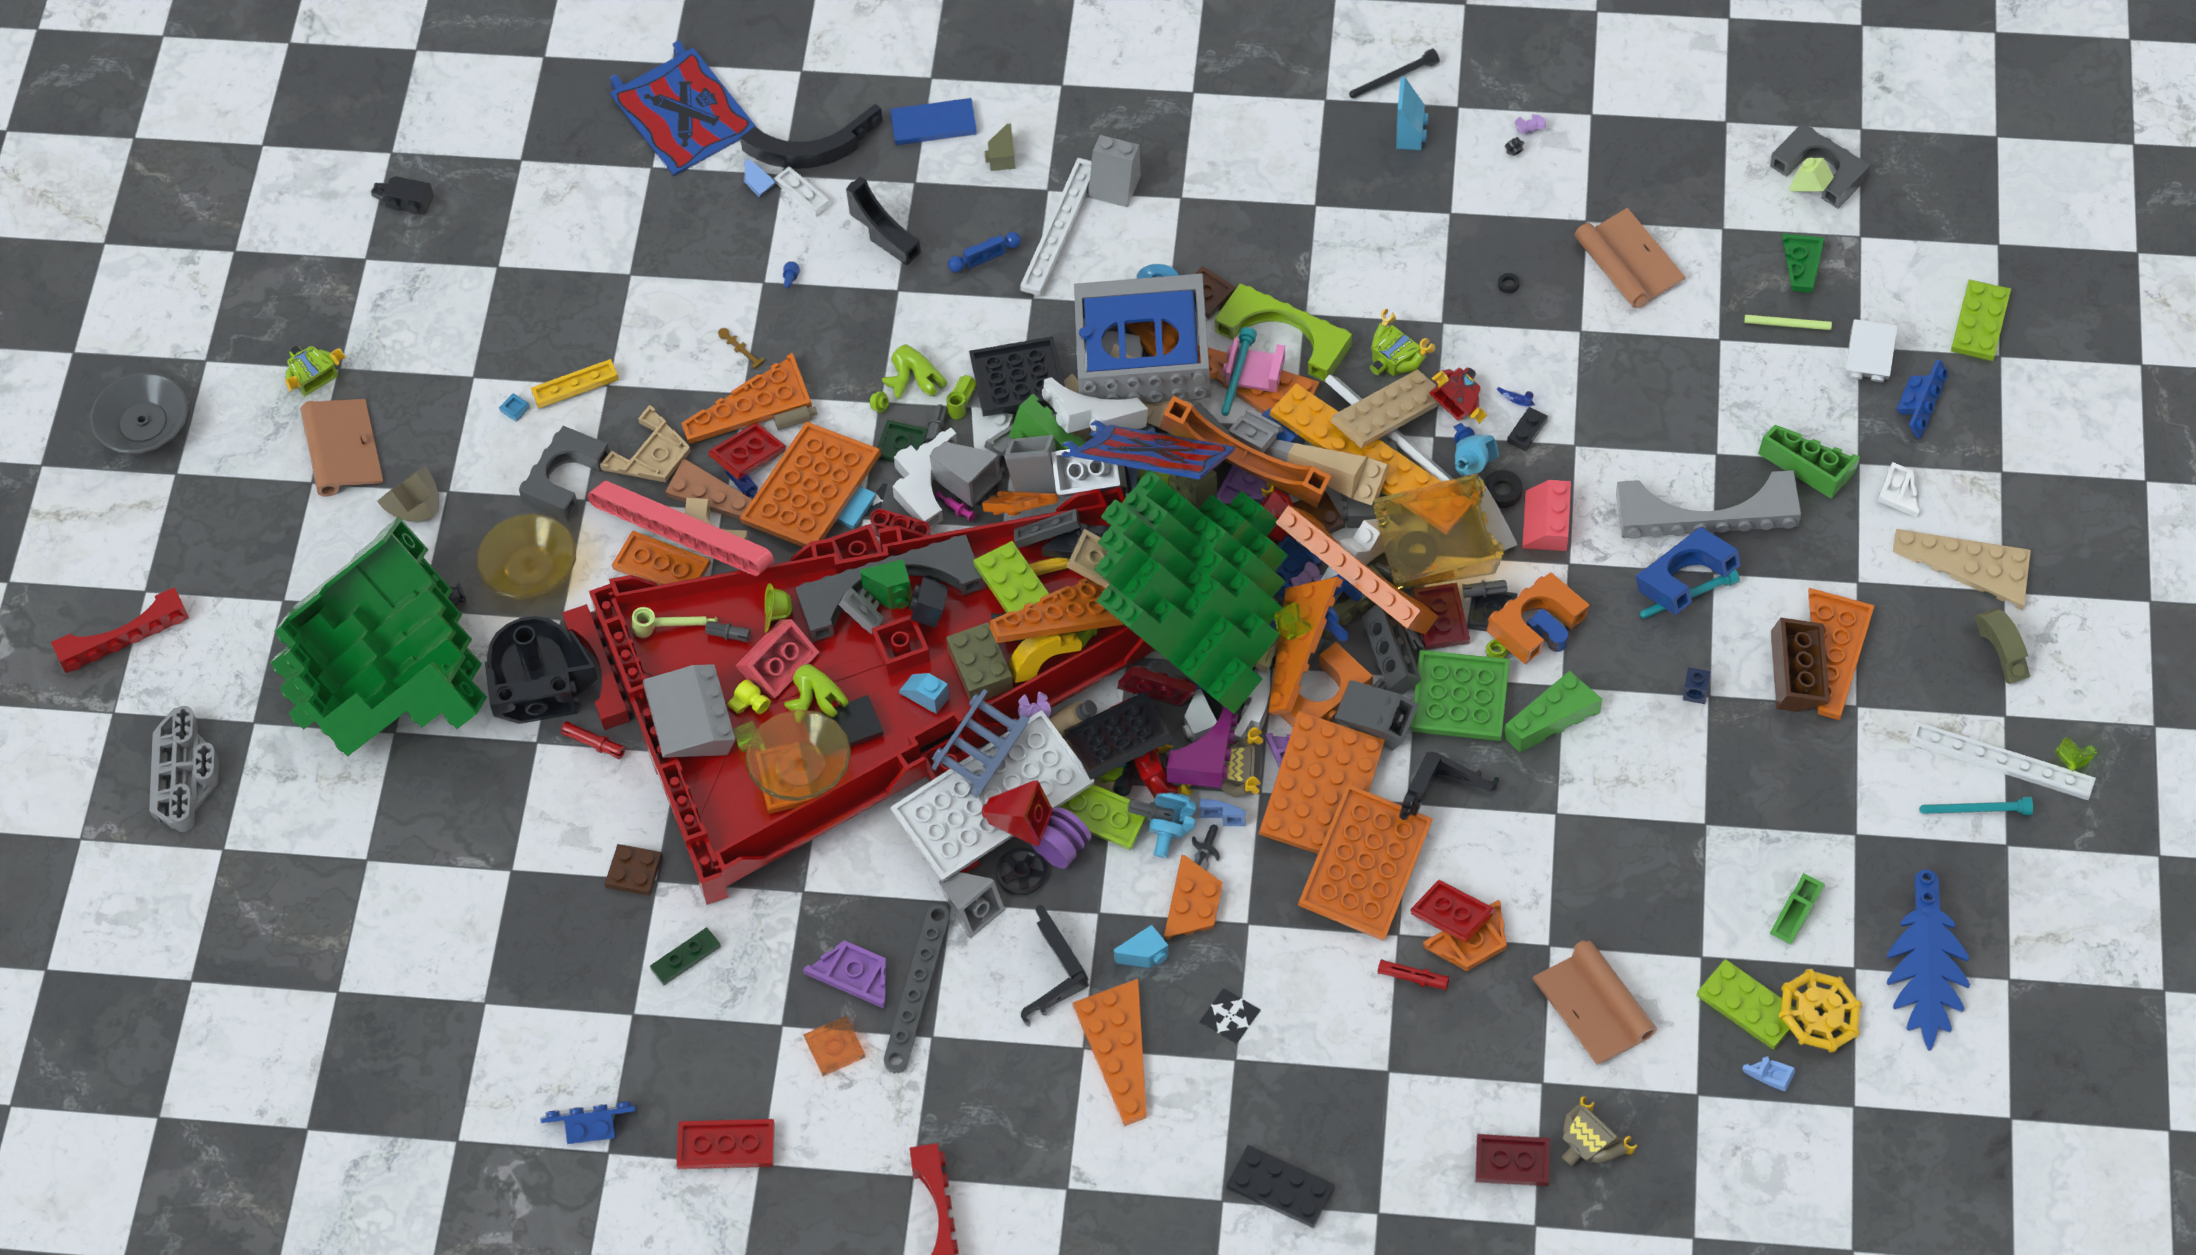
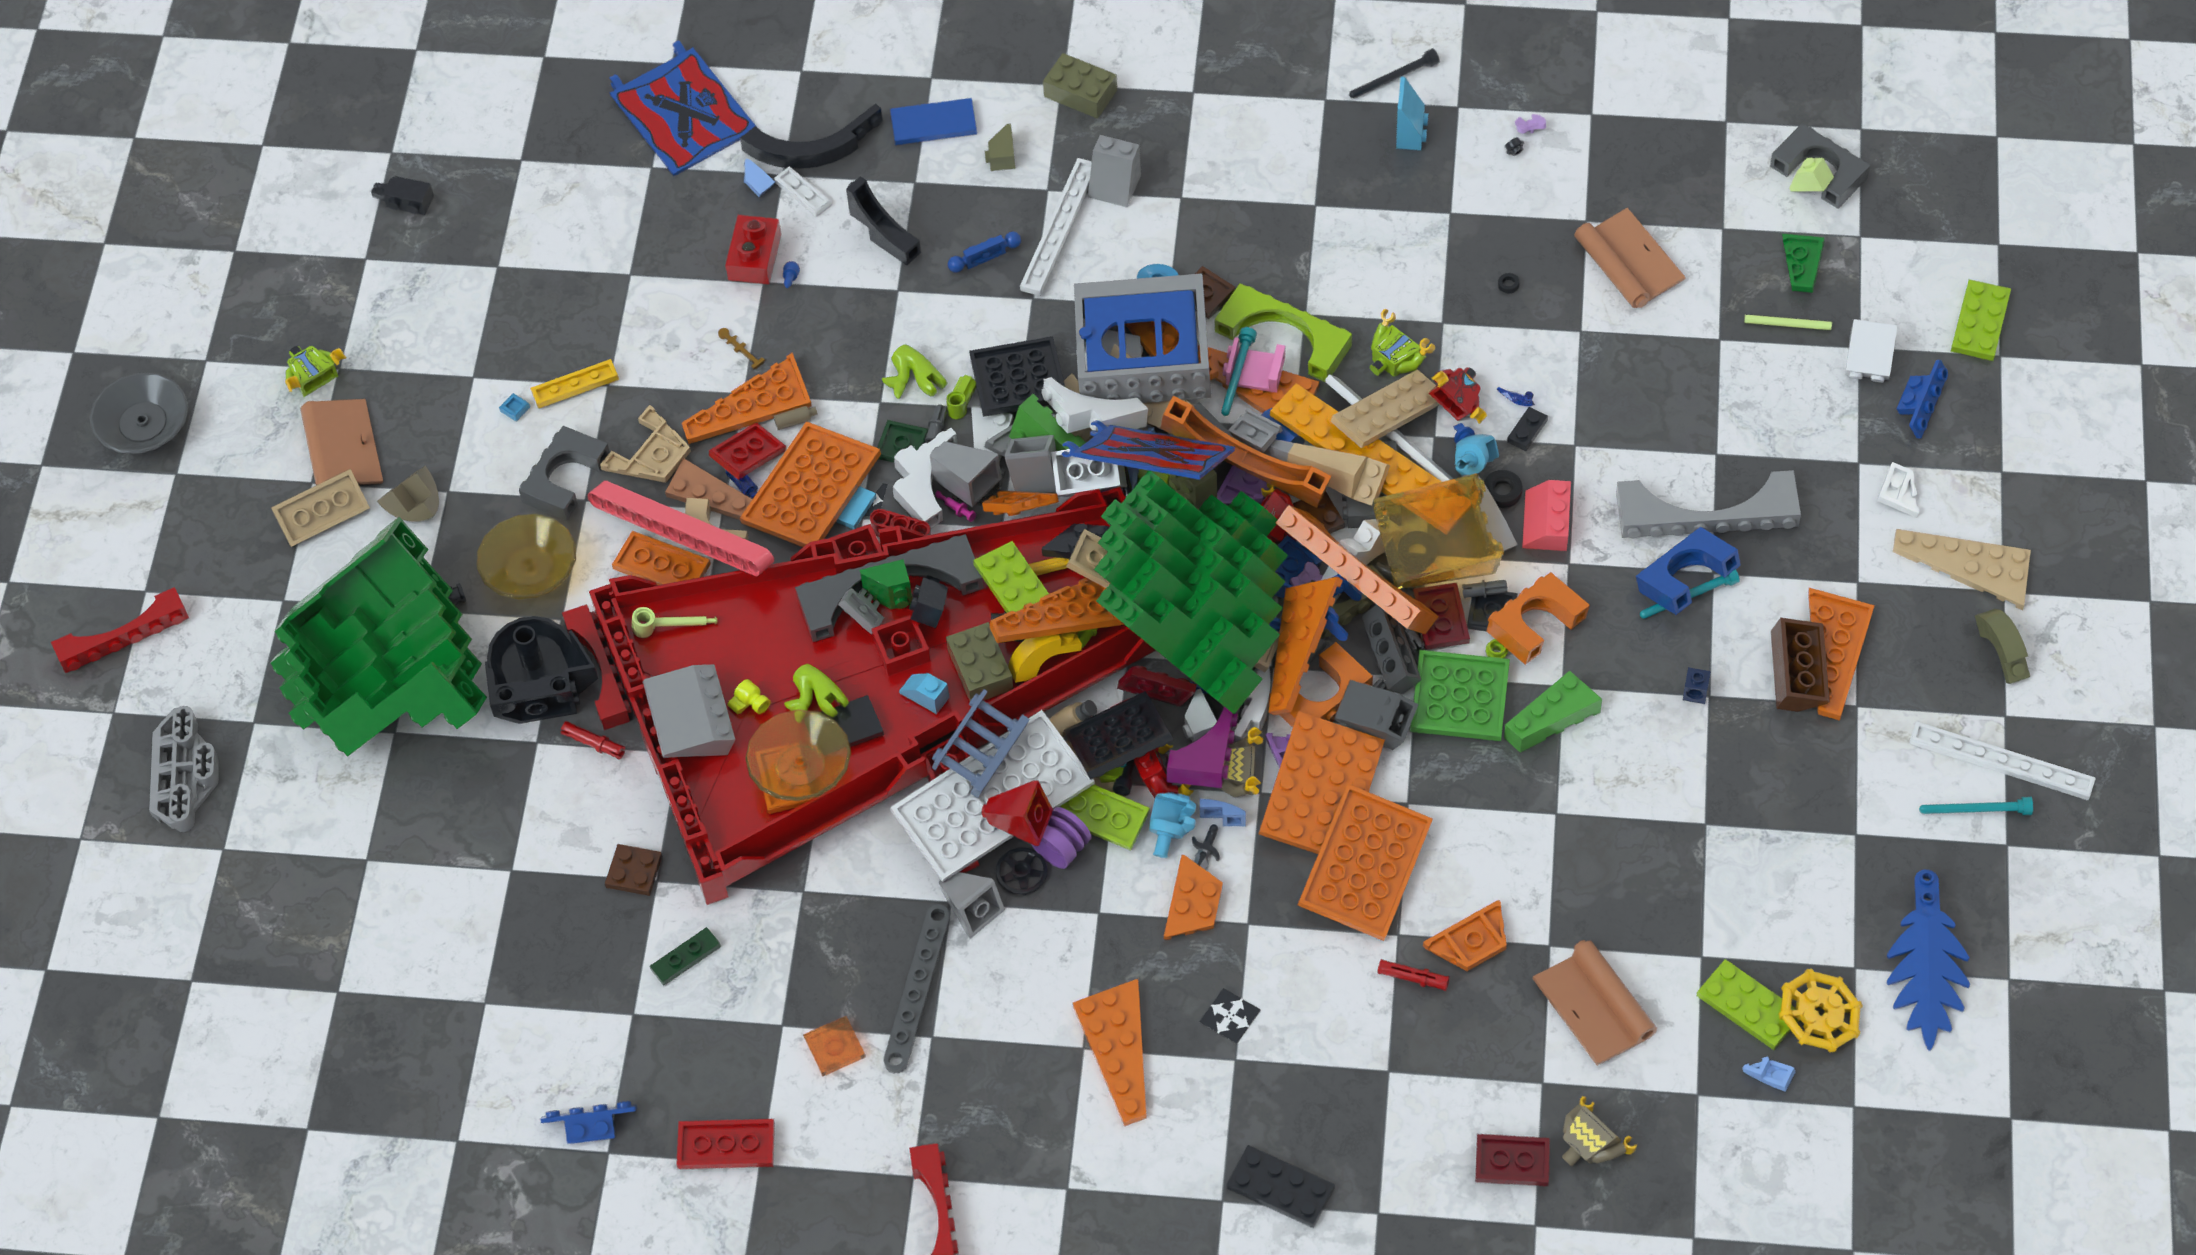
dark grey axle [705,621,751,643] -> none
clear neon green panel [733,721,765,752] -> none
coral slope [735,619,819,699] -> none
lime piece [765,583,792,633] -> none
medium lavender wing [803,940,886,1009] -> none
lime plate [870,391,889,413] -> none
dark grey plate [1014,509,1080,548] -> none
lavender piece [1018,692,1051,718] -> none
black hinge [1021,905,1089,1026] -> none
medium azure slope [1114,925,1169,968] -> none
dark grey axle [1128,799,1174,822] -> none
clear neon green panel [1275,602,1311,640] -> none
black hinge [1399,751,1499,820] -> none
red tile [1410,879,1495,944] -> none
blue leg [1527,608,1568,652] -> none
bright green wedge [1758,425,1860,499] -> none
bright green slope [1770,873,1825,945] -> none
clear neon green panel [2054,737,2098,772] -> none
none -> tan plate [271,469,370,547]
none -> red piece [725,215,781,284]
none -> olive brick [1043,53,1117,119]

